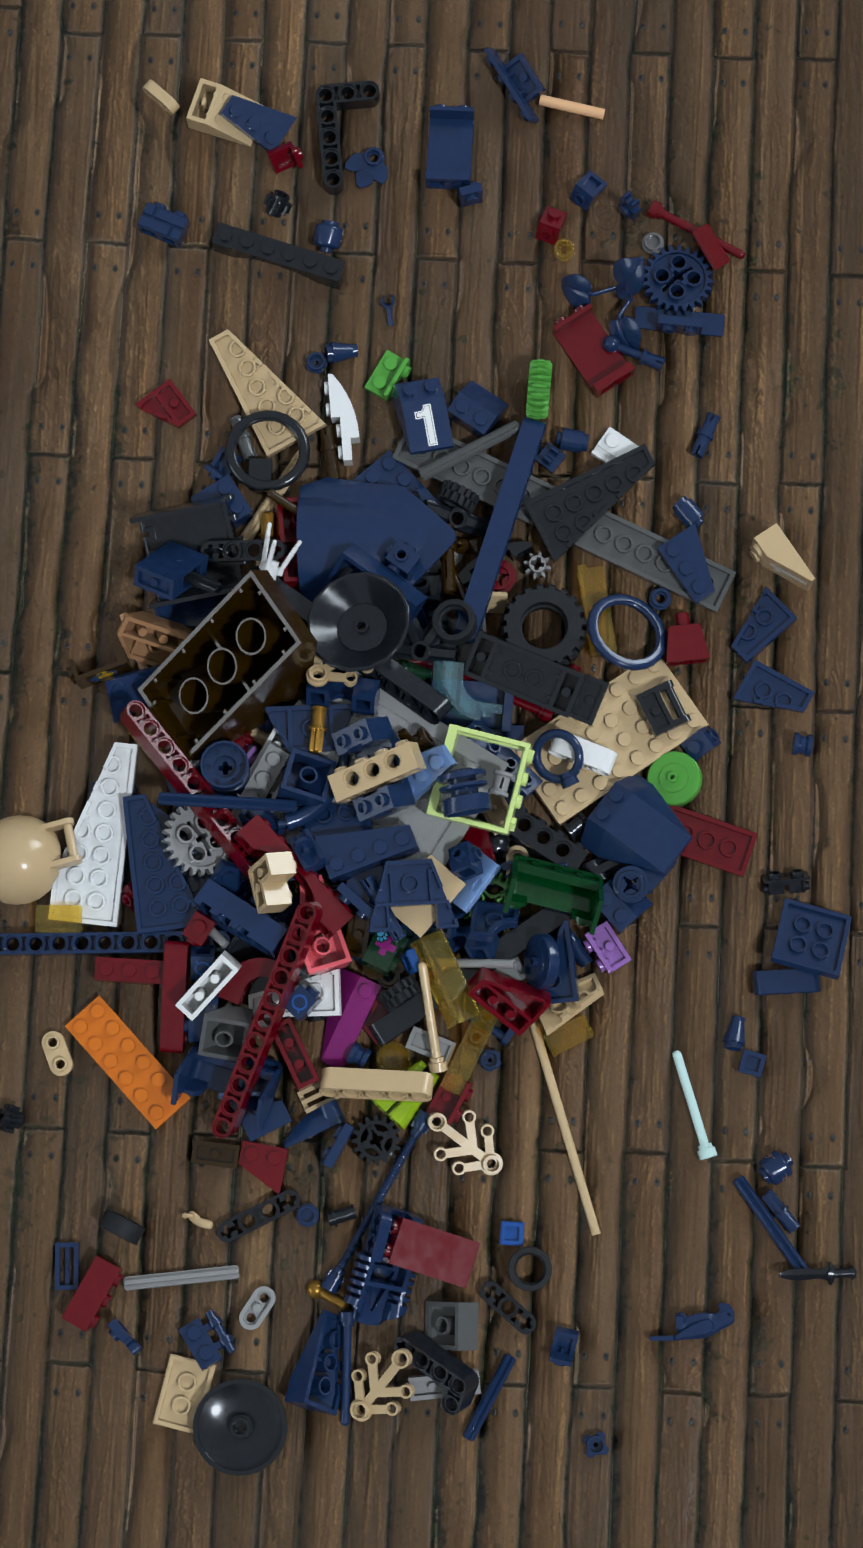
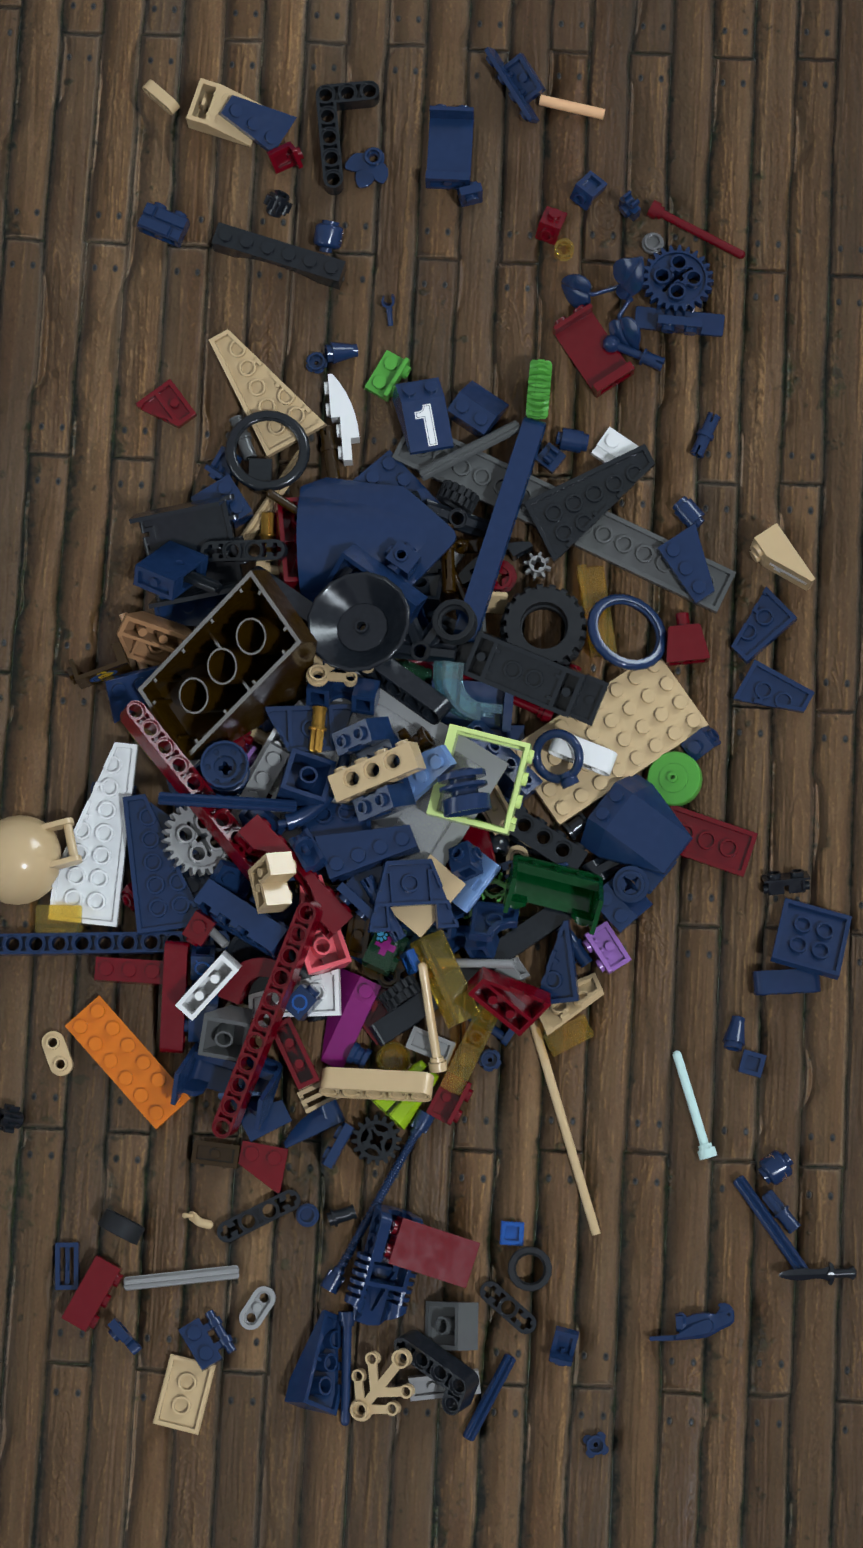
black dish [193,1378,288,1476] -> none
white plant [259,522,302,581] -> none
pearl gold bar [306,1280,347,1310] -> none
tan plant [427,1109,503,1175] -> none
light grey bush [488,769,514,798] -> none
dark blue wheel [524,934,560,990] -> none
black plate [635,680,692,738] -> none
dark blue plate [649,588,672,610] -> none
dark red slope [692,224,730,270] -> none
dark blue wheel [791,732,813,757] -> none

